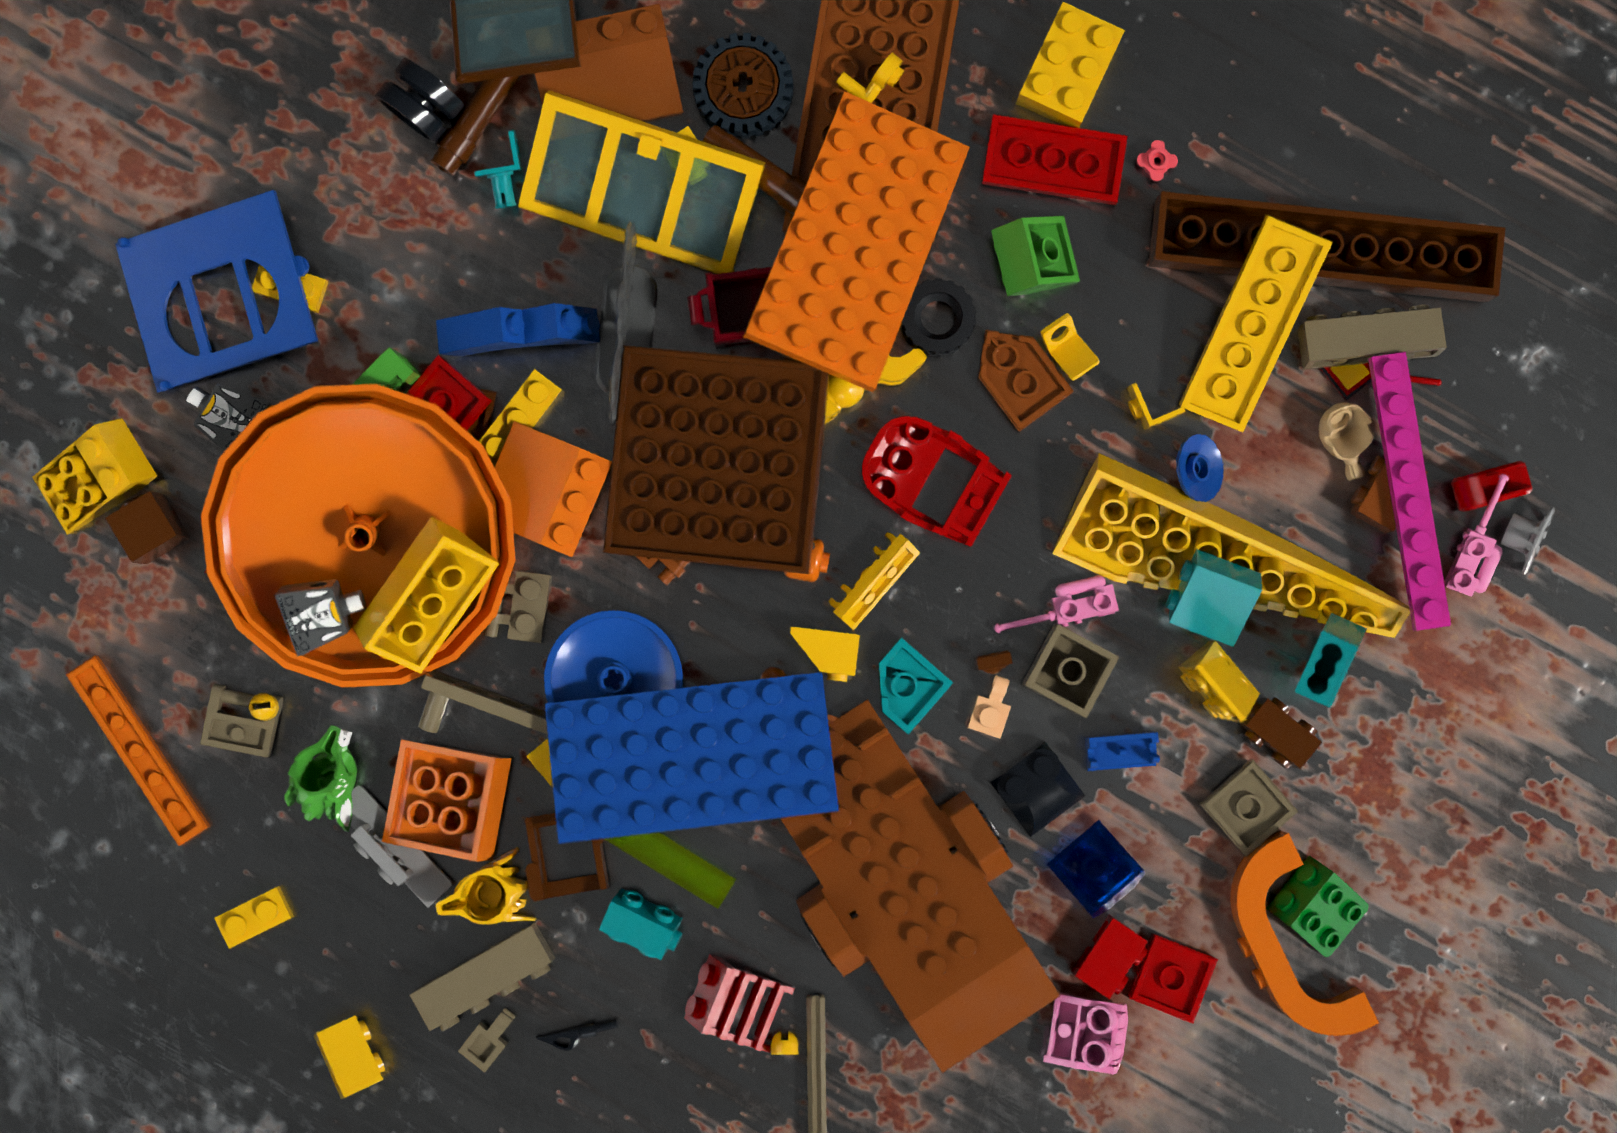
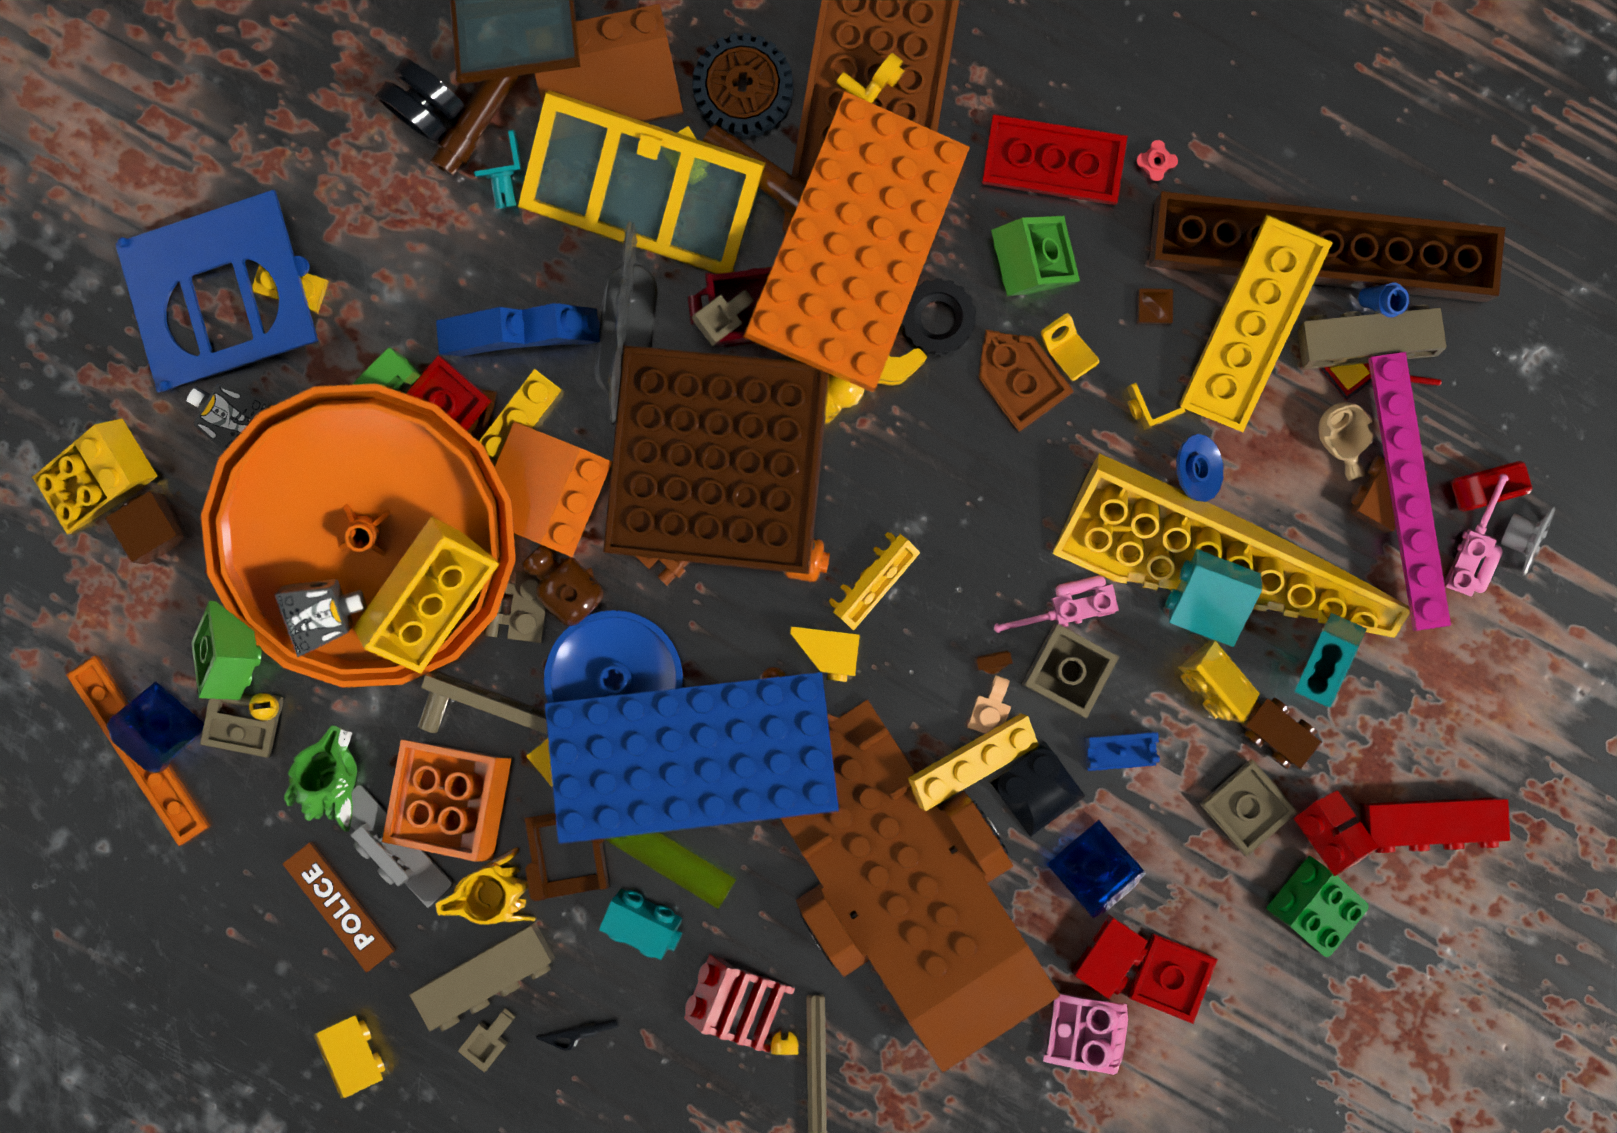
yellow plate [214,886,294,949] -> none
red slope [862,416,1012,547] -> none
teal plate [879,637,953,735] -> none
yellow brick [1016,2,1125,128] -> none
orange arch [1230,831,1379,1036] -> none
none -> clear blue slope [106,681,204,772]
none -> bright green slope [191,601,262,700]
none -> dark orange tile [282,842,396,973]
none -> reddish brown piece [522,545,604,627]
none -> dark tan plate [691,290,754,346]
none -> yellow plate [908,713,1039,811]
none -> reddish brown tile [1137,288,1173,325]
none -> red piece [1293,790,1379,876]
none -> blue cone [1358,283,1409,318]
none -> red brick [1361,797,1511,853]

